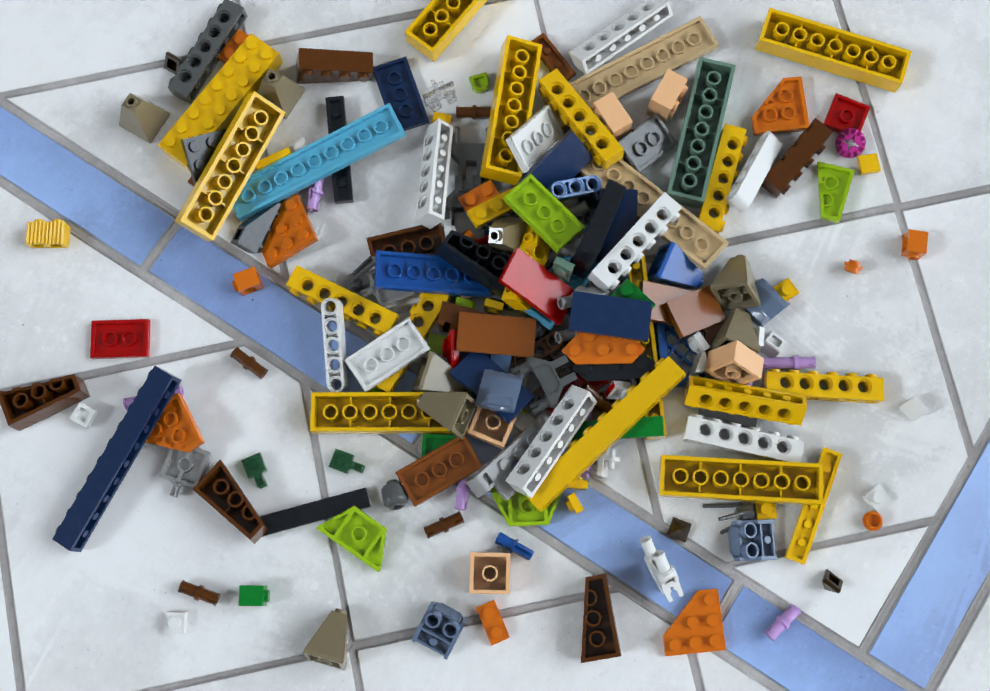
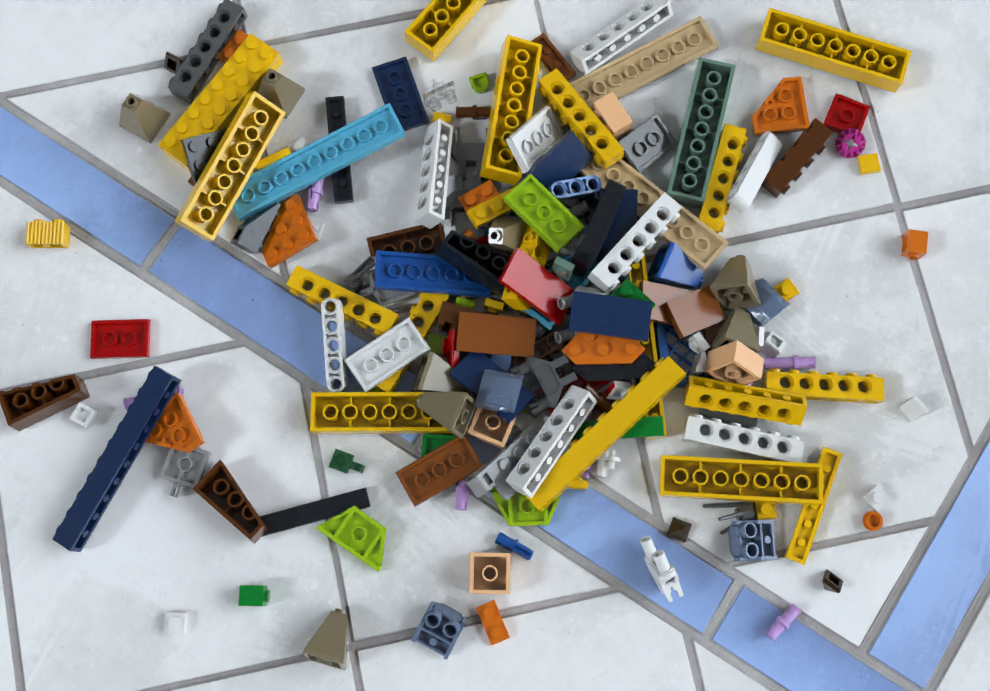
reddish brown pin [178,580,221,606] -> none
reddish brown pin [230,347,268,380] -> none
orange brick [232,266,264,296] -> none
clear green plate [241,452,268,489] -> none
reddish brown wedge [296,48,373,84] -> none
dark grey head [381,479,408,510] -> none
reddish brown pin [423,511,465,539] -> none
yellow plate [565,493,584,515] -> none
reddish brown wedge [581,573,622,663] -> none
light nougat brick [646,69,688,124] -> none
orange plate [662,588,726,656] -> none
lime wing [817,161,855,223] -> none
orange plate [843,259,863,275] -> none

